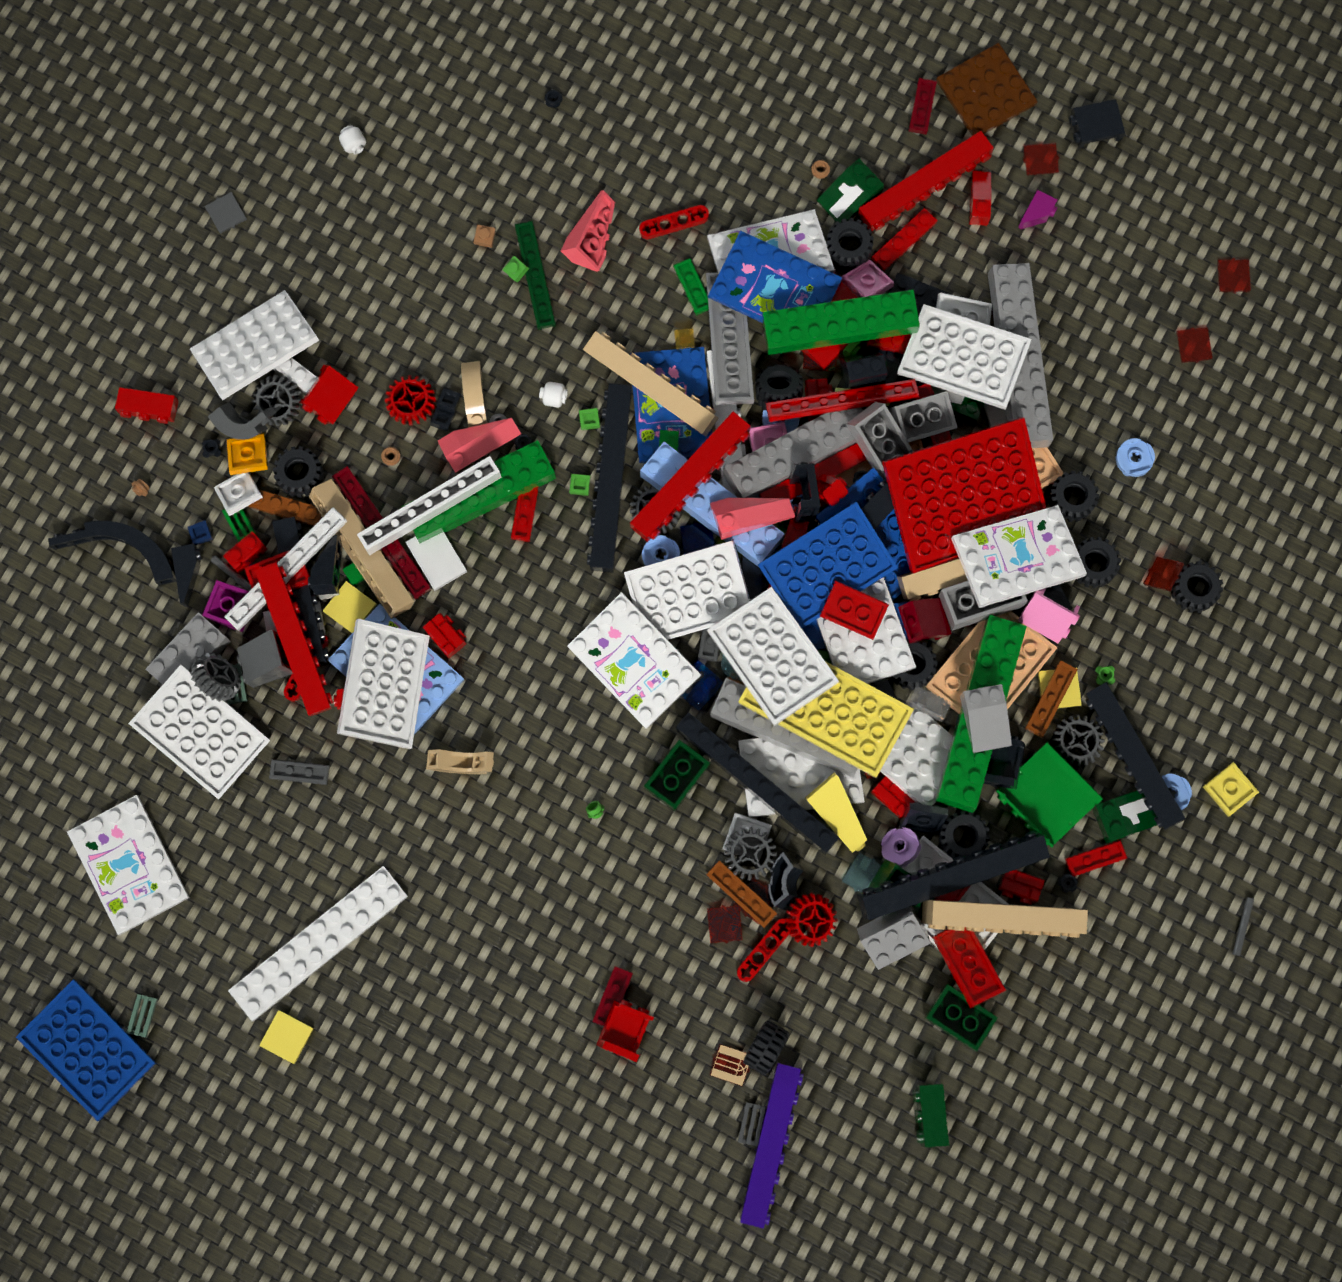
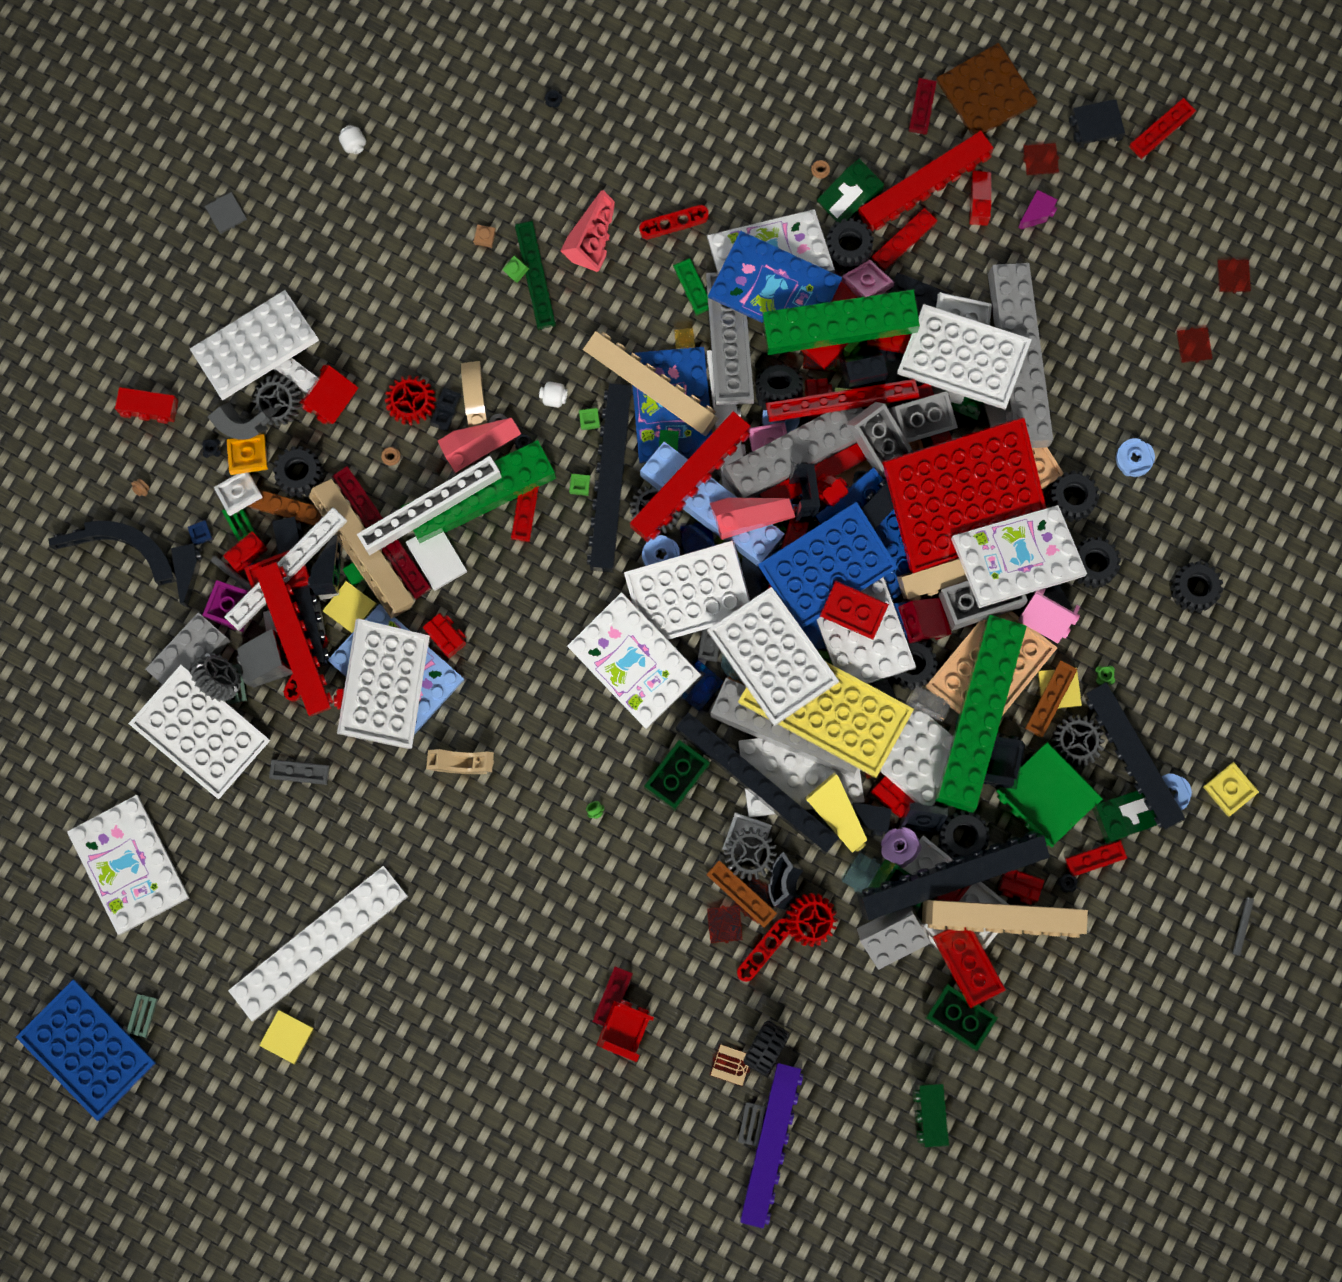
light grey slope [960,684,1012,753] -> none
clear red piece [1143,557,1184,592] -> none
none -> black slope [852,802,892,836]
none -> red plate [1129,98,1196,160]

